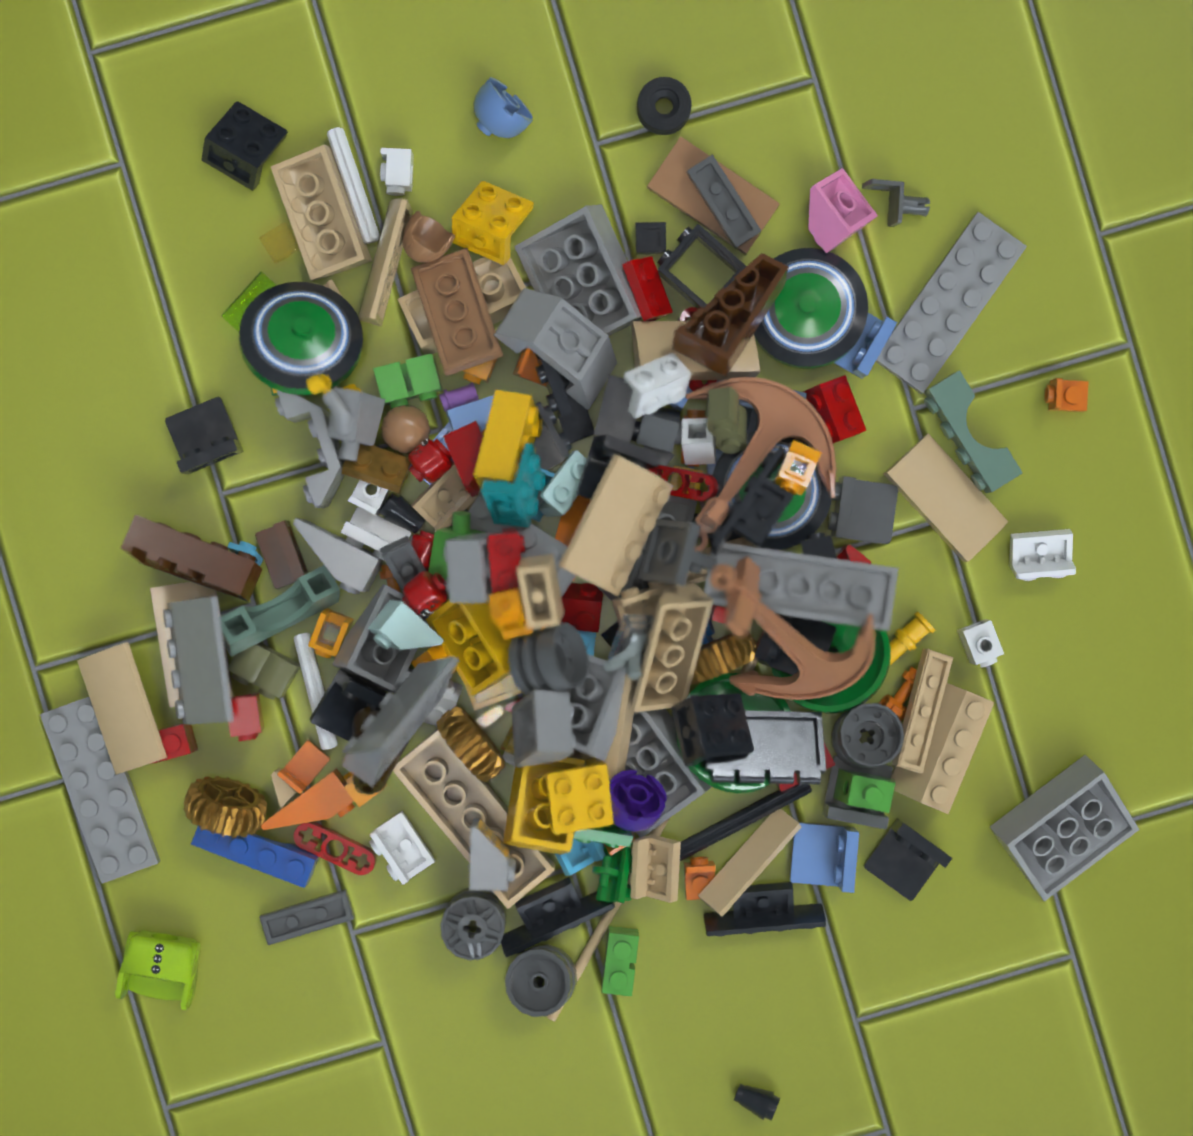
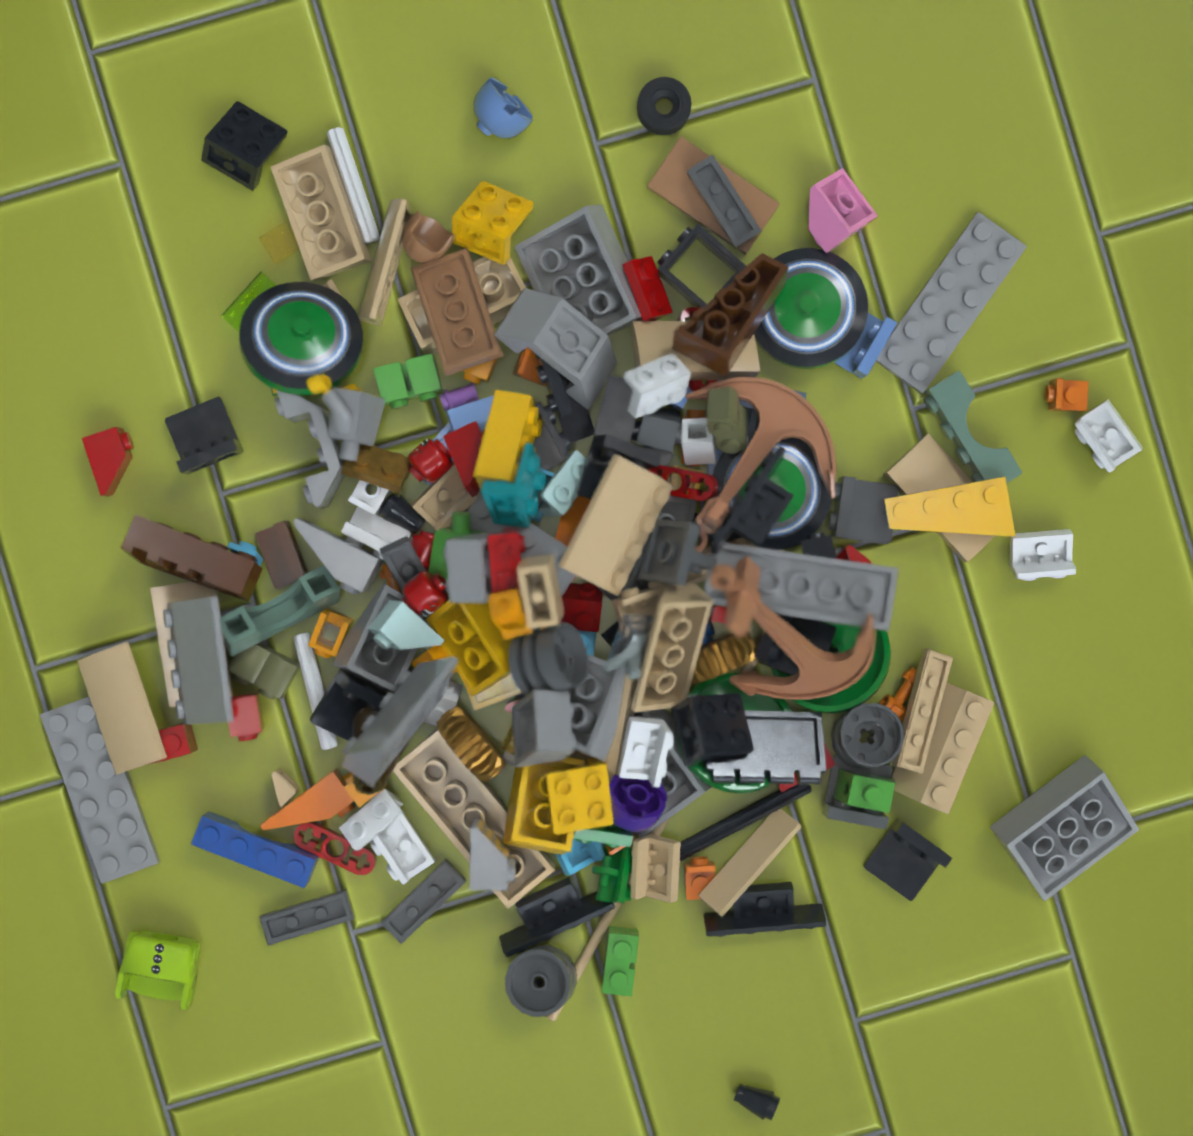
pearl gold gear [184,776,267,838] -> none
orange bracket [277,740,331,794] -> none
white brick [380,148,414,196] -> none
medium nougat hair [381,405,431,454] -> none
dark grey wheel [440,888,506,960] -> none
clear yellow tile [476,702,507,731] -> none
black tile [636,222,666,254] -> none
light orange window [774,440,822,495] -> none
medium blue bracket [790,822,859,893] -> none
red bracket [803,375,867,444] -> none
dark grey bracket [862,179,930,227] -> none
yellow pin [890,611,936,665] -> none
white brick [957,619,1004,668] -> none
none -> red slope [82,427,134,497]
none -> white bracket [339,789,404,851]
none -> dark grey tile [380,859,466,944]
none -> white bracket [617,716,674,787]
none -> yellow wing [883,477,1016,537]
none -> white bracket [1074,399,1143,473]

